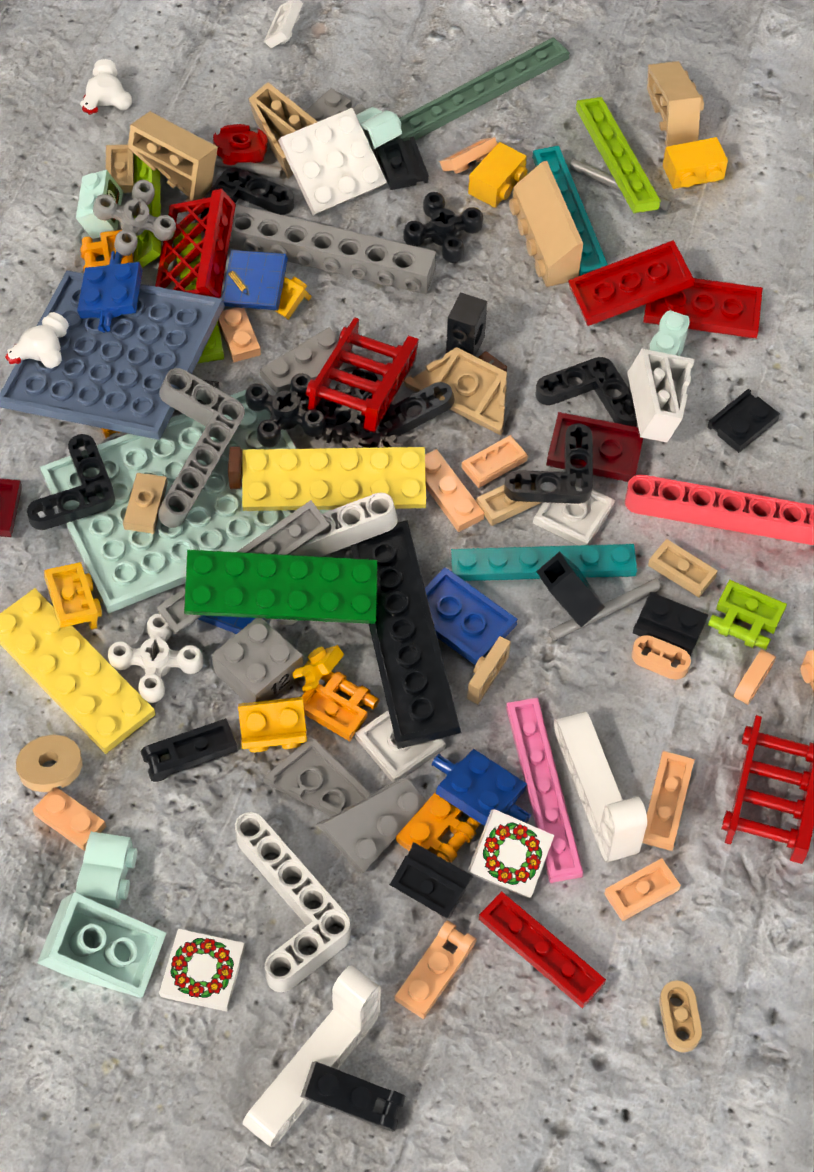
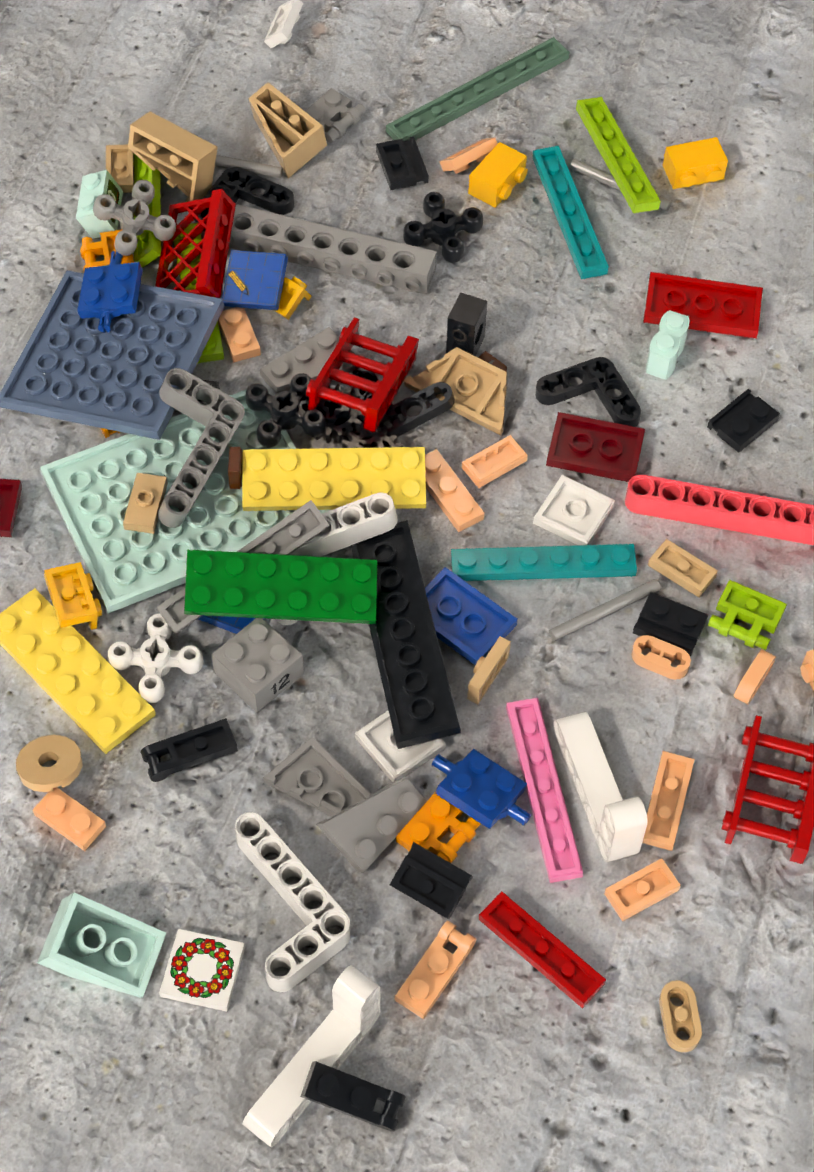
white animal [5,312,69,369] -> none
black beam [27,434,115,530] -> none
light aqua brick [75,831,137,909] -> none
white animal [80,59,132,115] -> none
red plate [213,124,267,166] -> none
yellow bracket [238,697,307,752] -> none
white plate [278,108,387,216] -> none
yellow plate [293,645,344,692] -> none
light orange plate [302,671,380,742] -> none
light aqua brick [356,107,402,150] -> none
tile [467,809,554,898] -> none
tan plate [476,482,542,526] -> none
black beam [504,423,593,504] -> none
tan slope [509,161,583,287] -> none
black slope [536,551,605,627] -> none
red plate [568,240,695,326] -> none
white wedge [627,349,695,442] -> none
tan wedge [647,61,704,147] -> none

